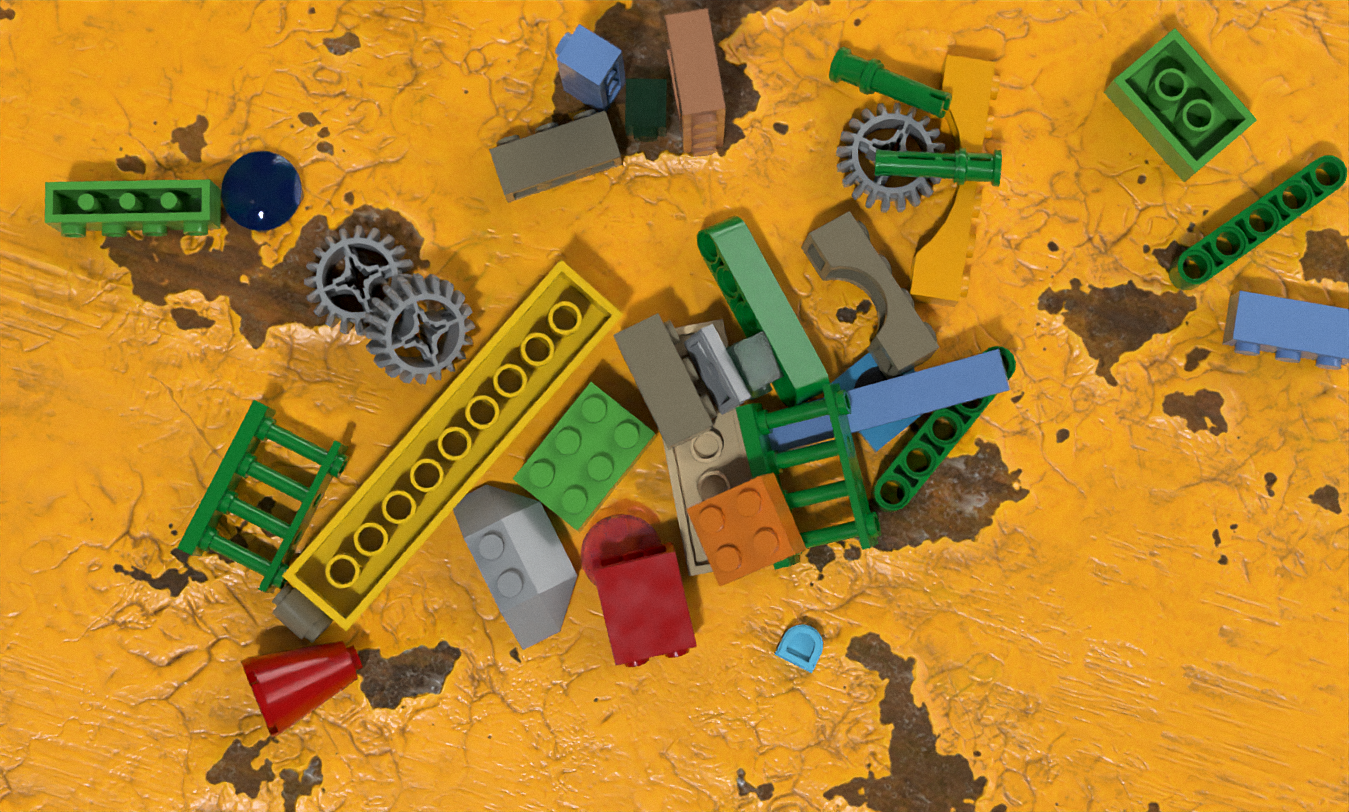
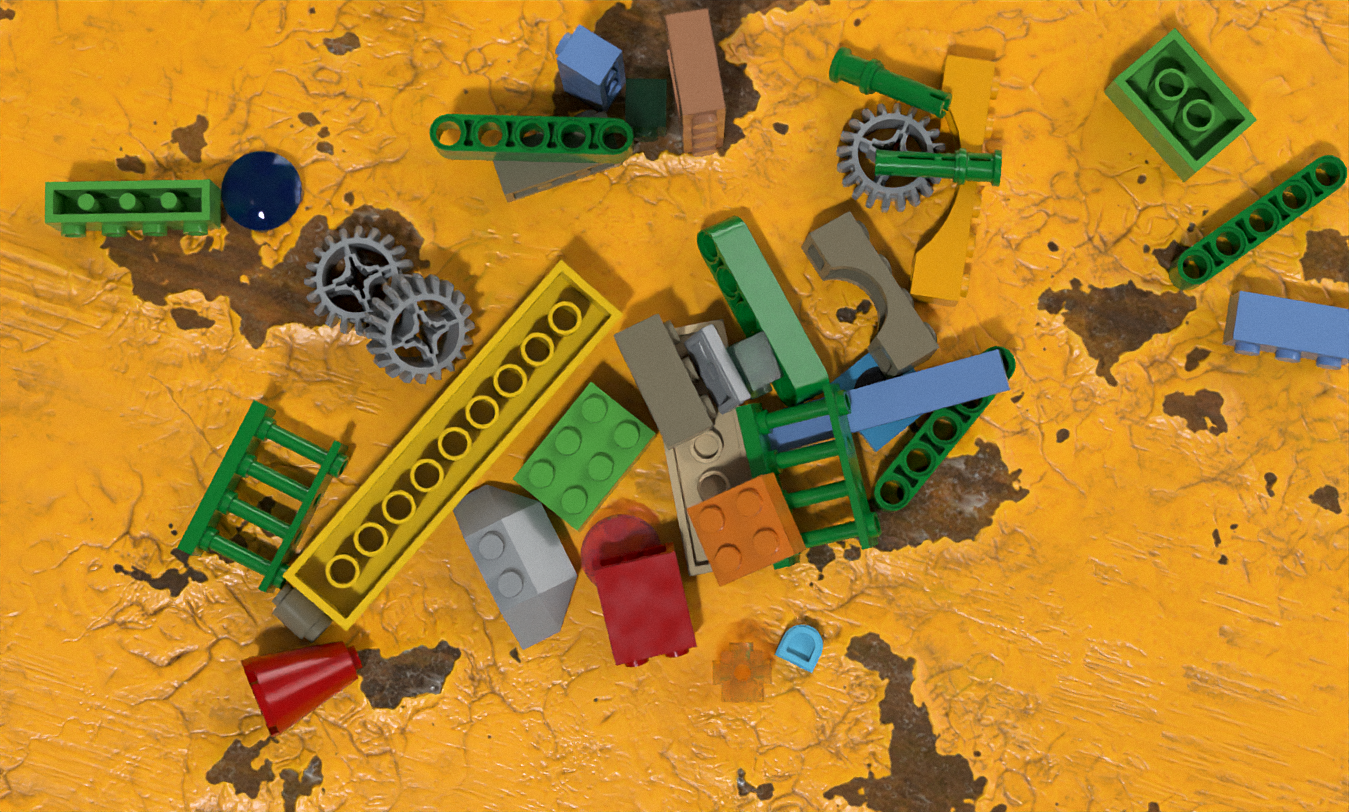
none -> green beam [429,114,635,164]
none -> clear yellow brick [712,642,772,703]

